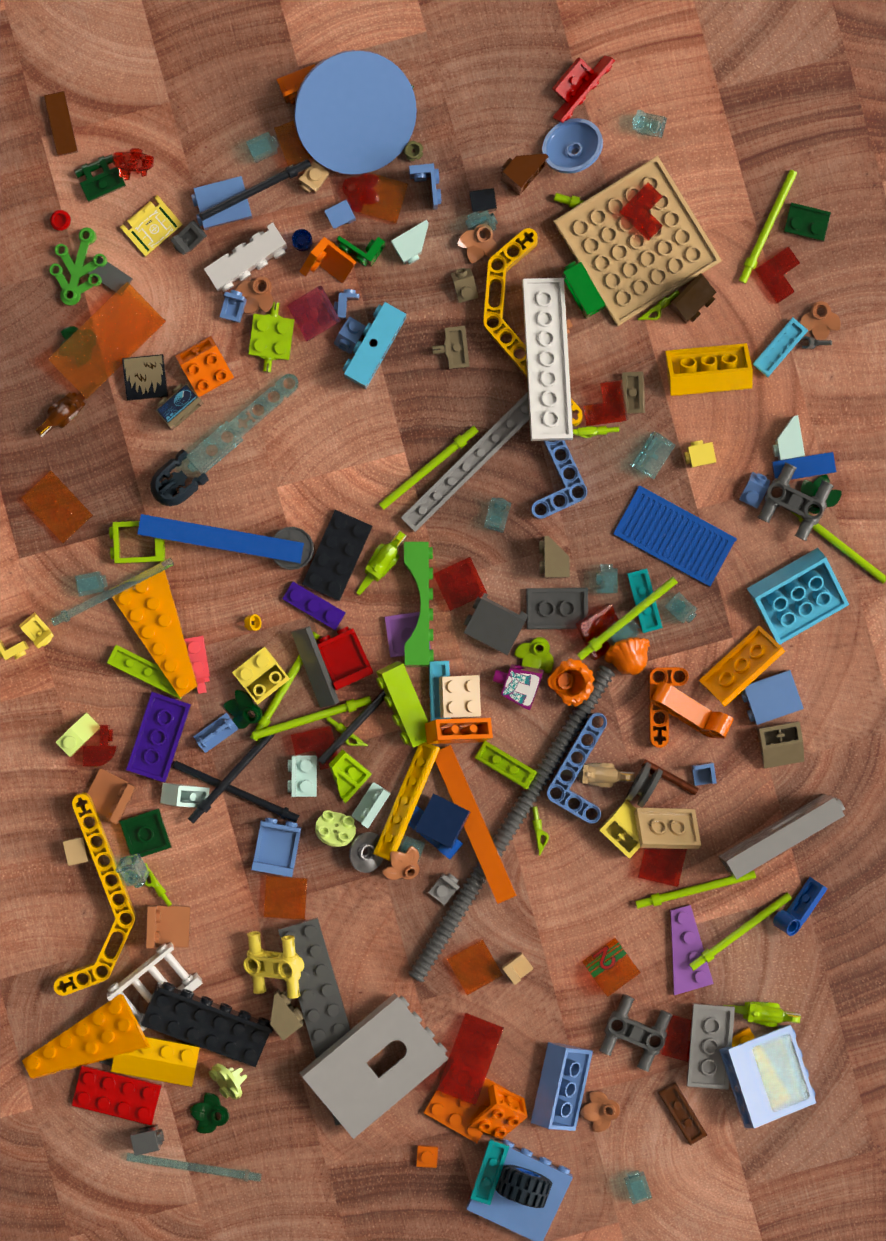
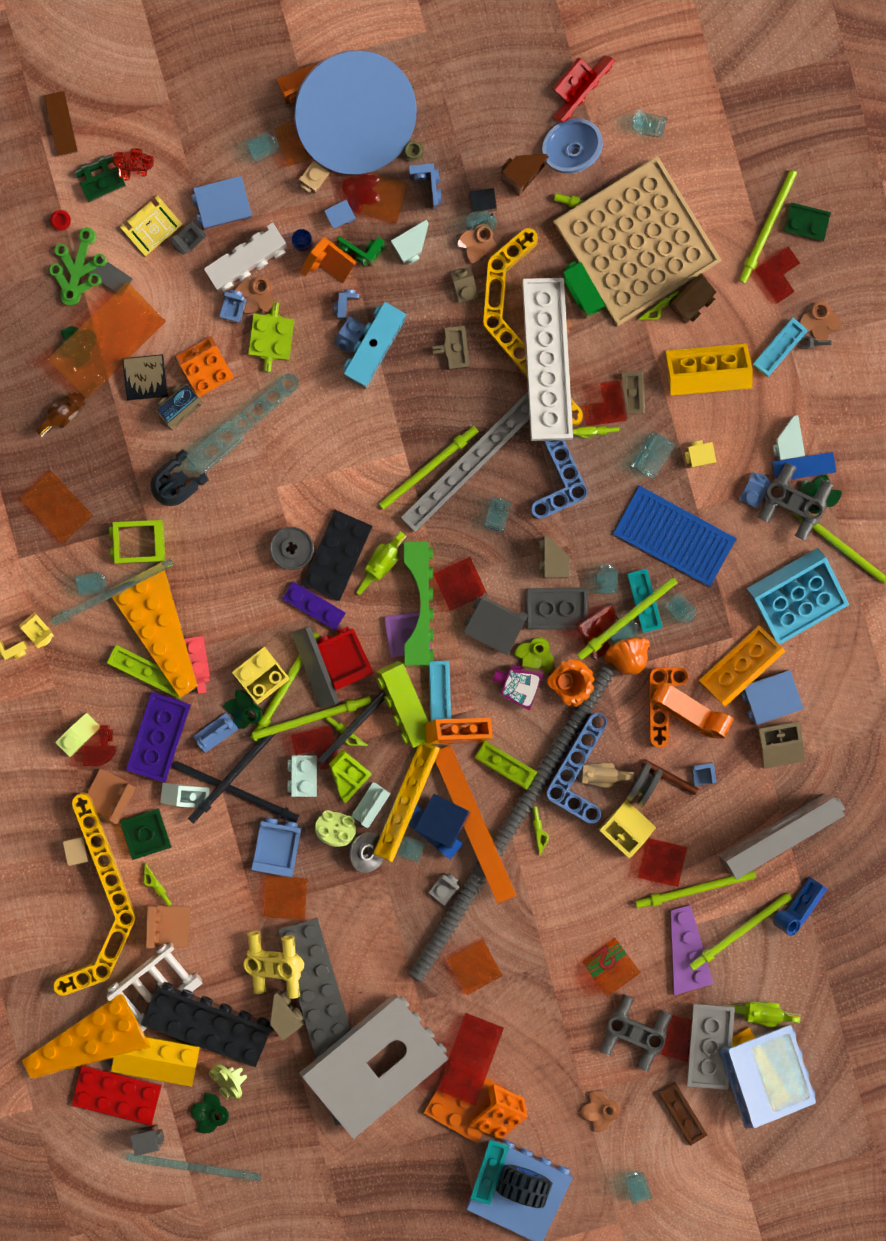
clear light blue brick [116,853,150,888] -> none
blue tile [137,514,304,563] -> none
black bar [199,159,311,221] -> none
yellow hinge [244,614,262,631] -> none
clear pink plate [287,286,341,342] -> none
nougat plate [382,846,420,880] -> none
orange plate [416,1145,438,1168] -> none
plate [439,675,481,718] -> none
tan panel [502,952,533,985] -> none
medium blue slope [531,1042,593,1131] -> none
clear red plate [619,182,663,241] -> none
tan plate [634,808,701,849] -> none

